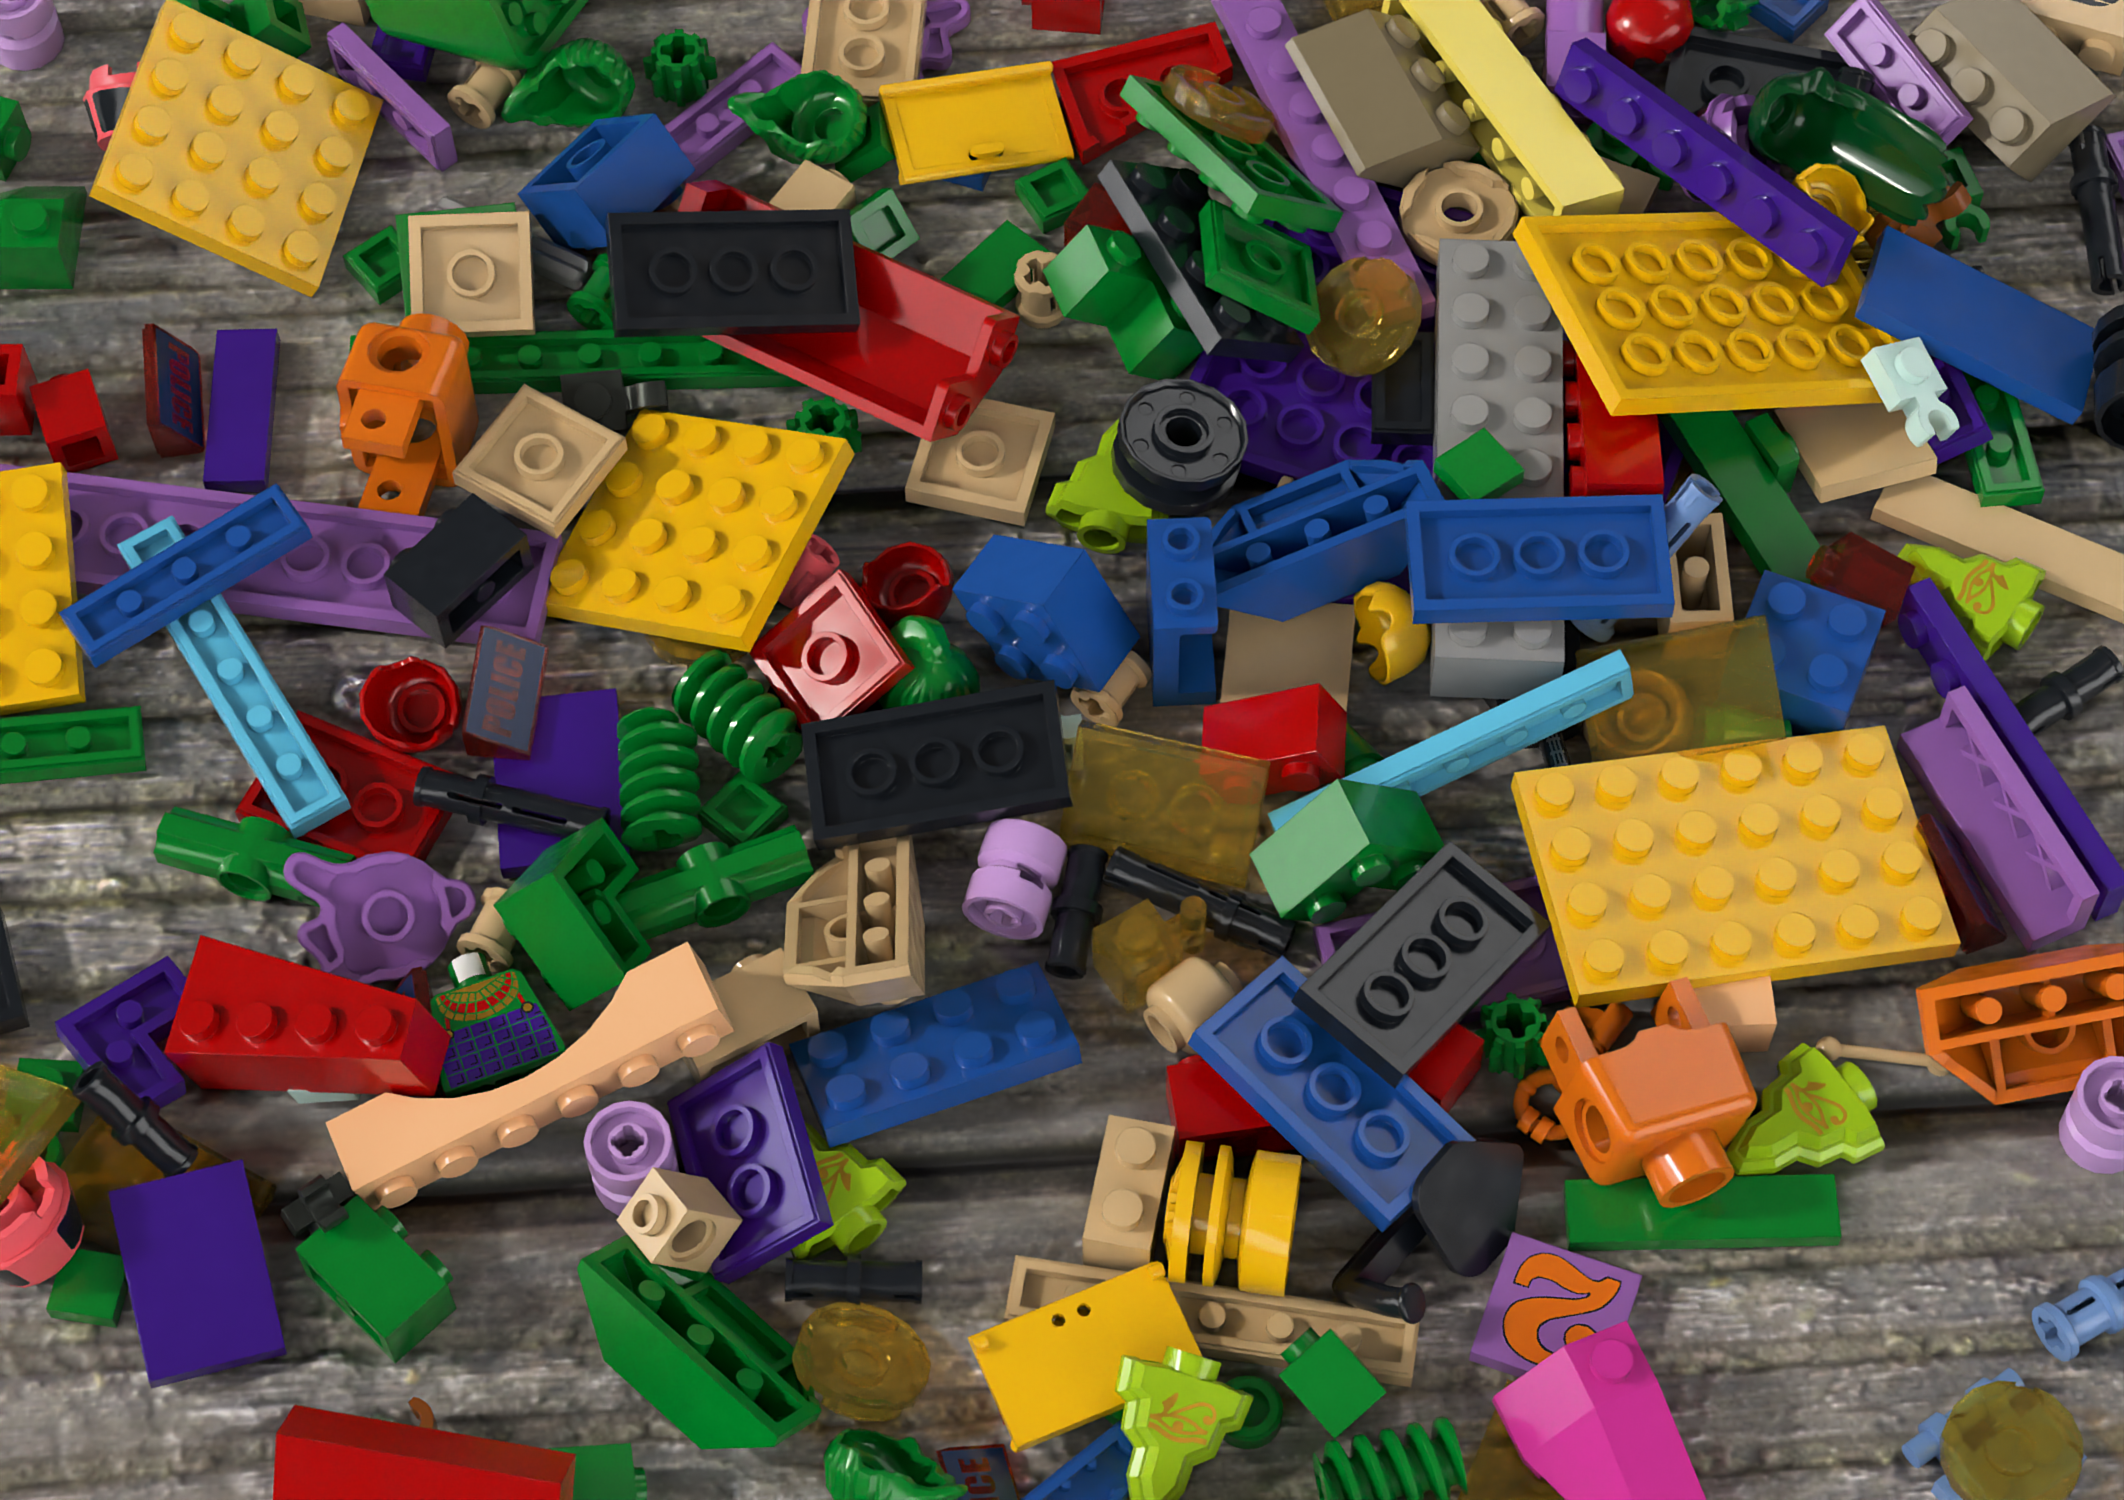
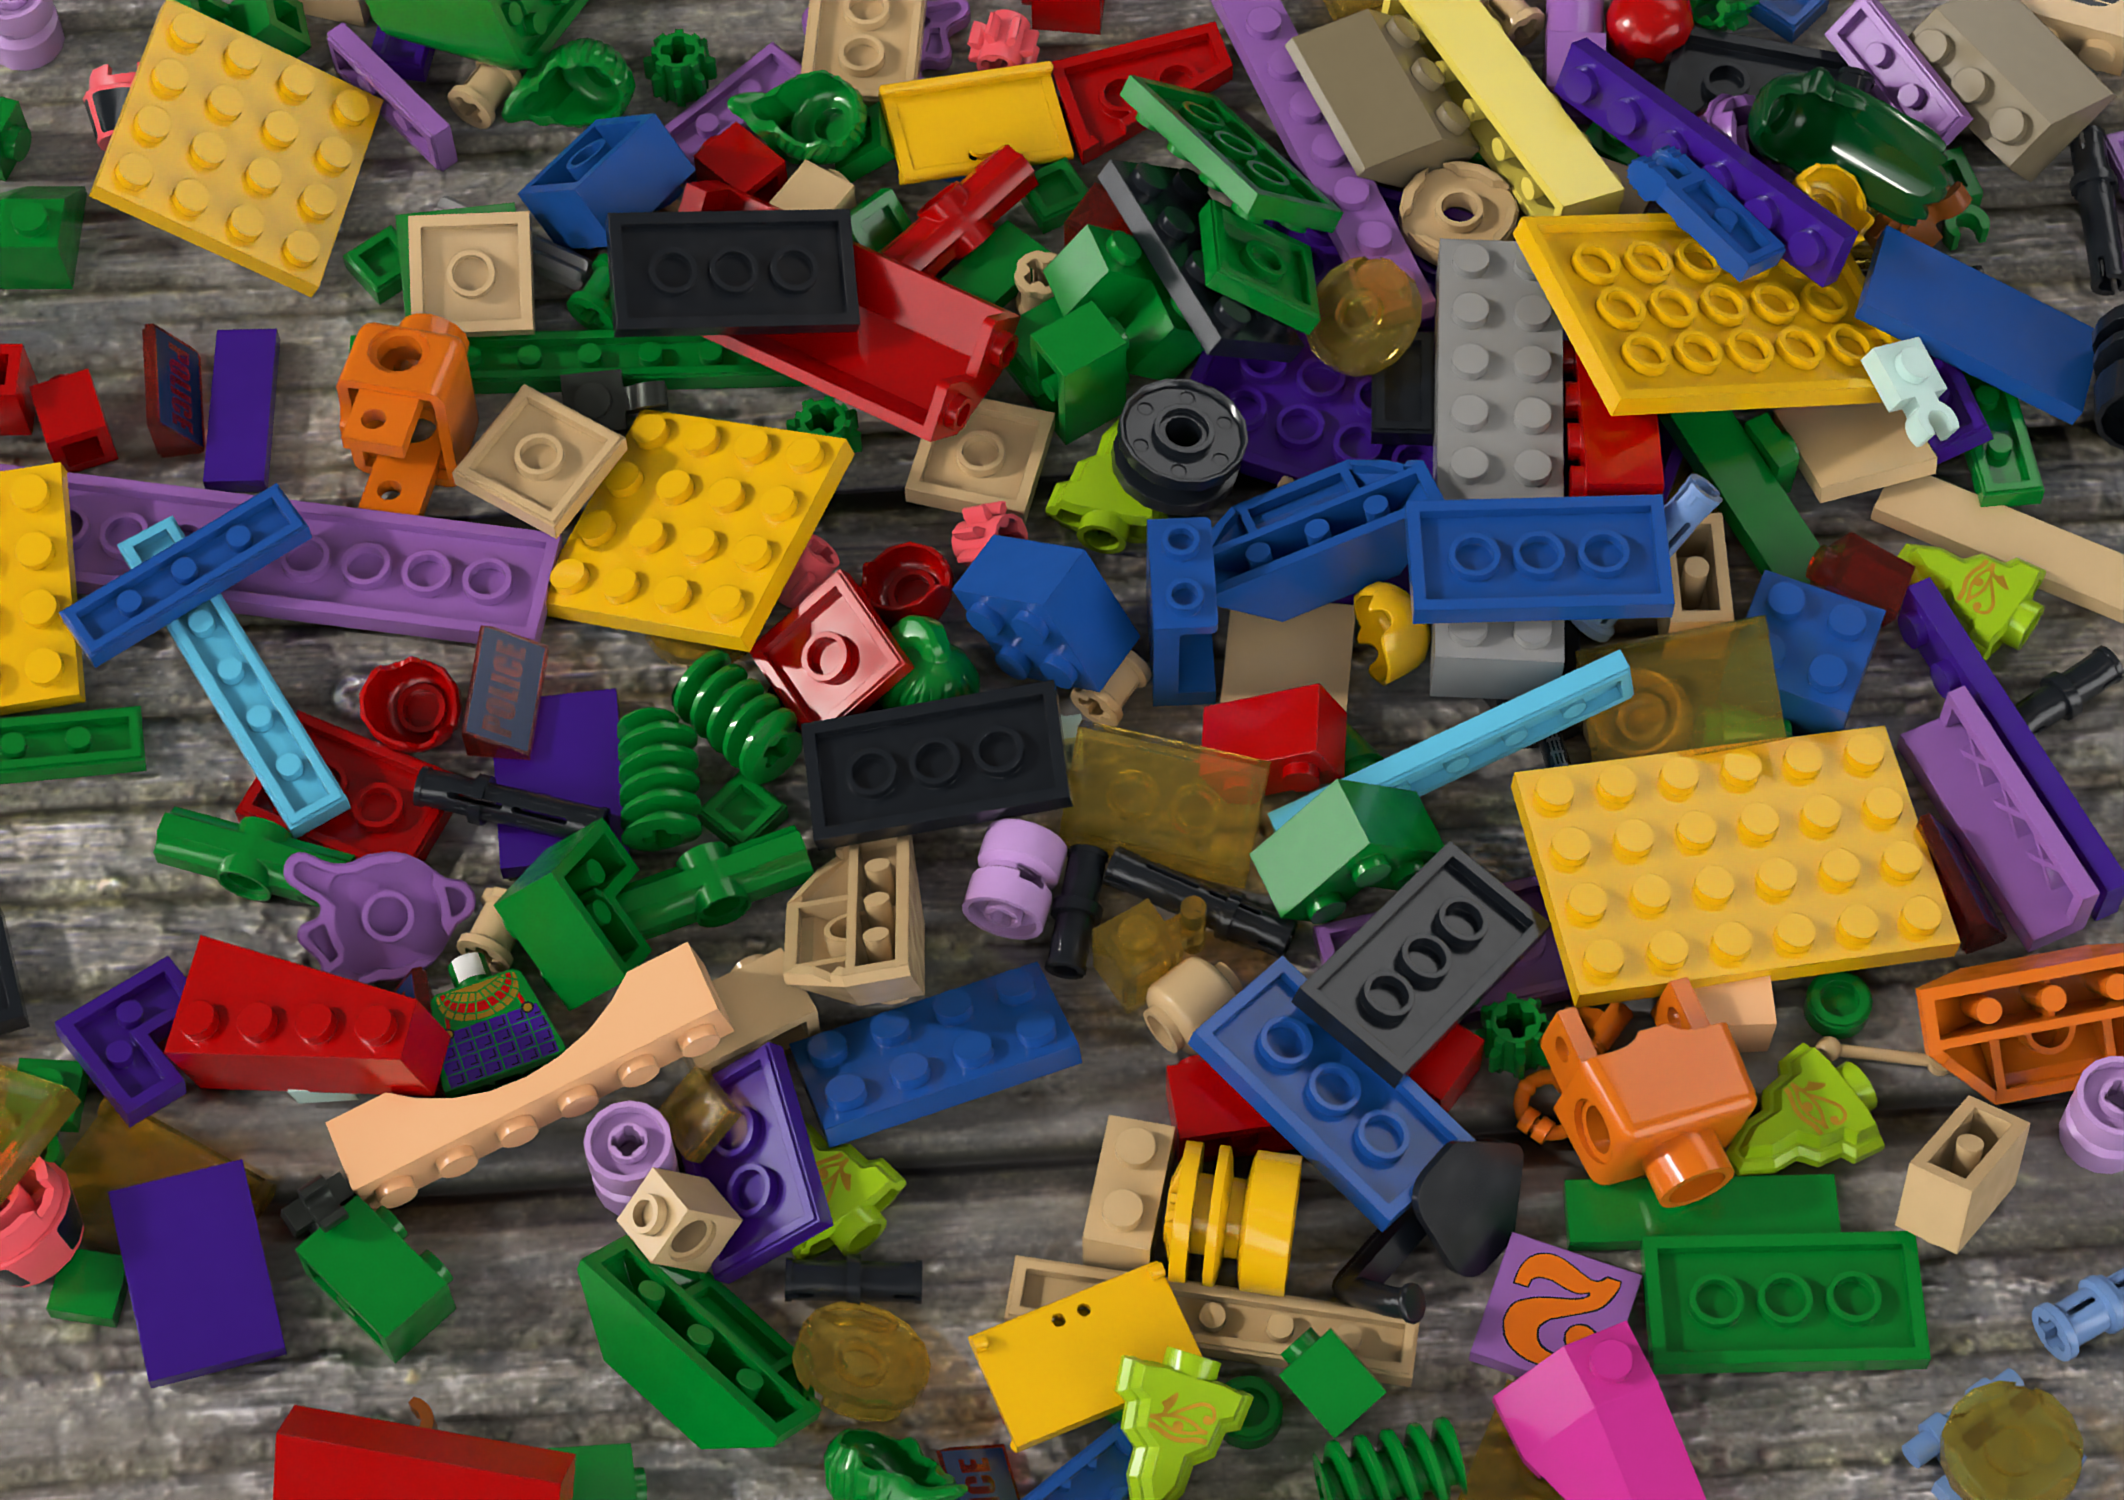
black pin [72,1061,198,1178] -> none
black brick [383,493,534,649] -> none
clear yellow tile [1161,64,1275,144] -> none
green tile [1433,428,1525,500] -> none
none -> clear yellow tile [657,1066,742,1164]
none -> red brick [693,121,788,203]
none -> red piece [879,144,1039,277]
none -> coral gear [952,501,1028,567]
none -> coral gear [967,9,1040,71]
none -> green brick [1005,297,1130,445]
none -> blue hinge [1626,145,1786,282]
none -> green plate [1640,1231,1931,1374]
none -> green tile [1803,971,1873,1039]
none -> tan brick [1895,1095,2031,1254]

